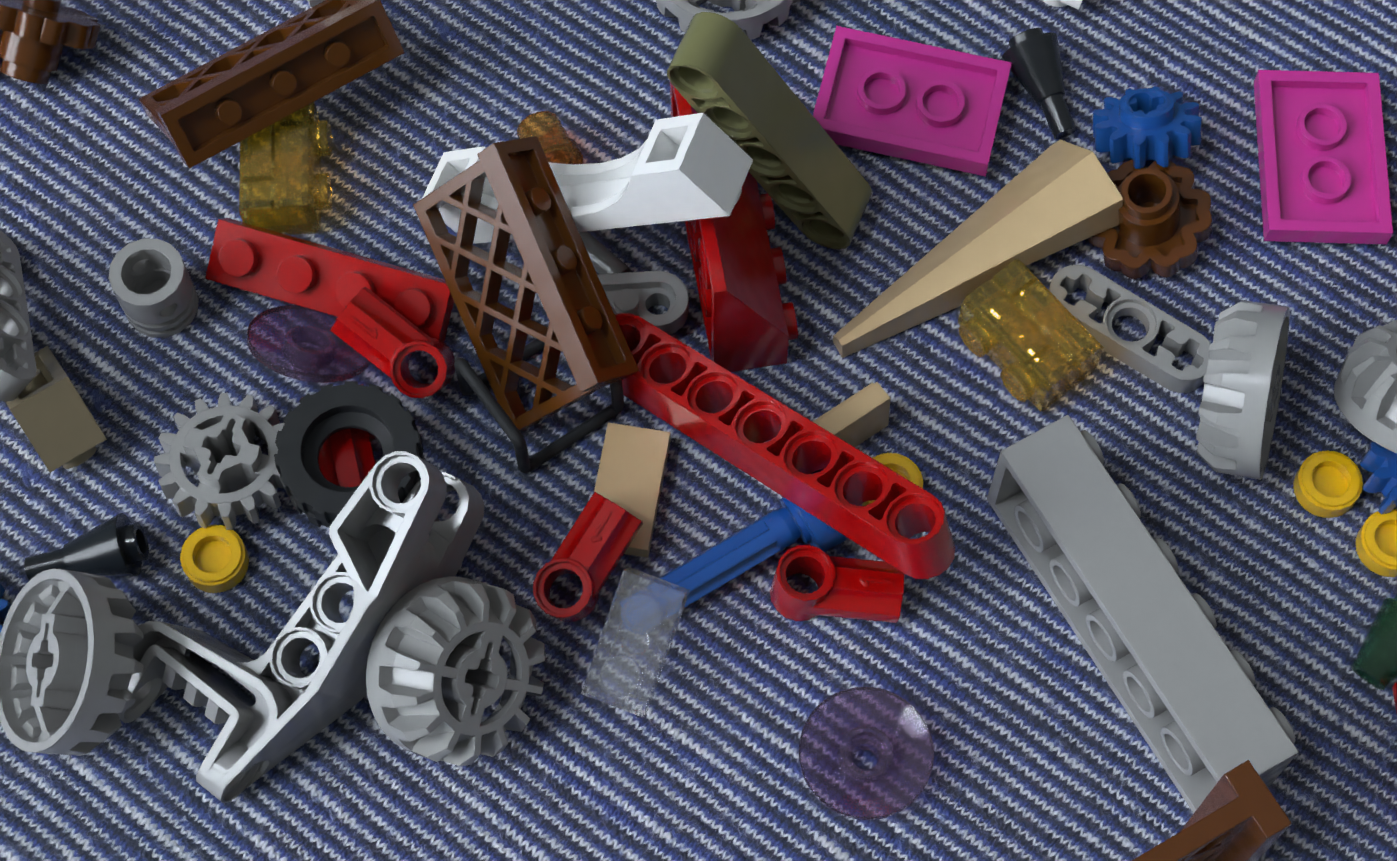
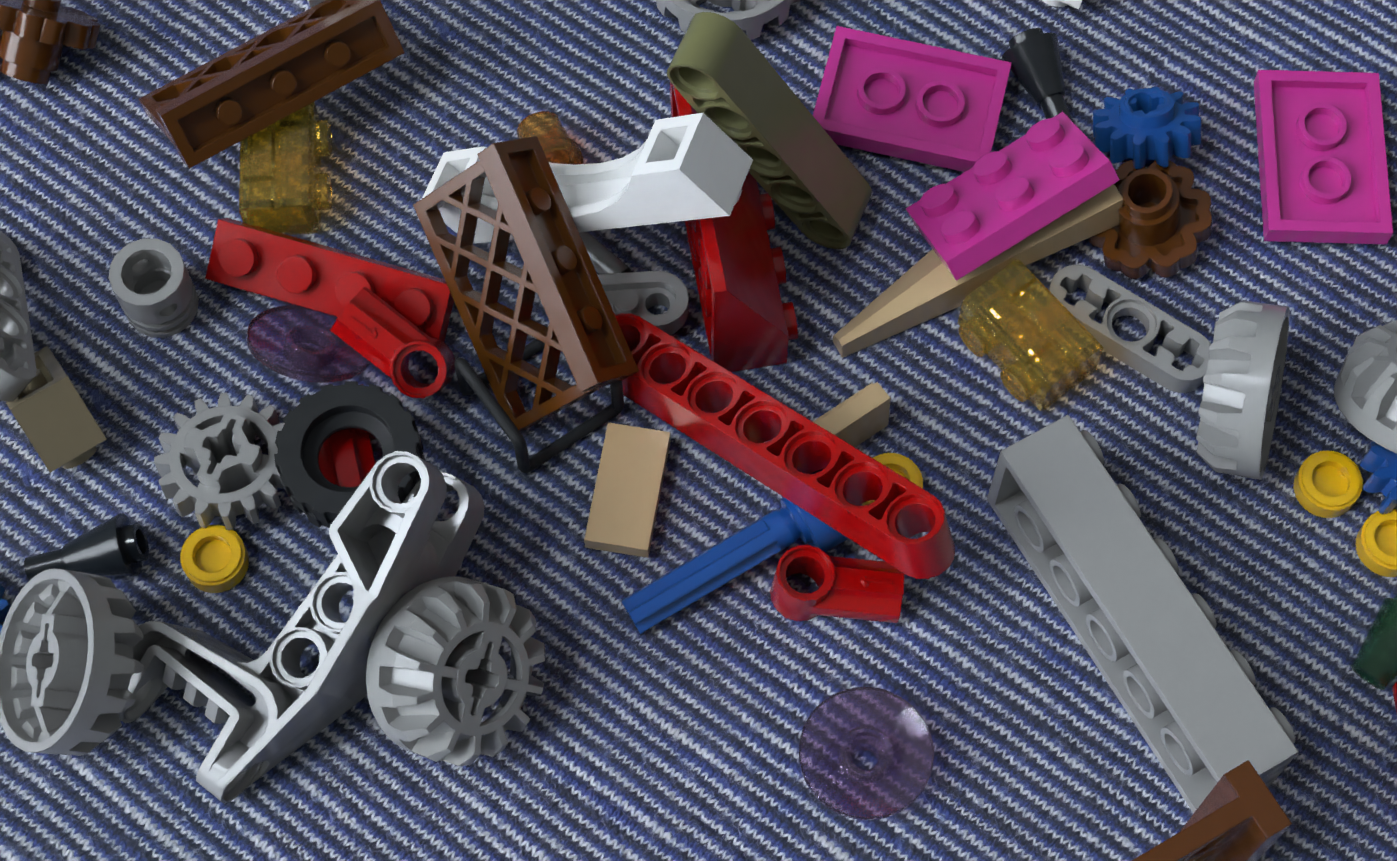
red piece [533,492,643,622] -> none
clear plate [581,567,690,717] -> none
none -> dark pink plate [906,112,1119,281]

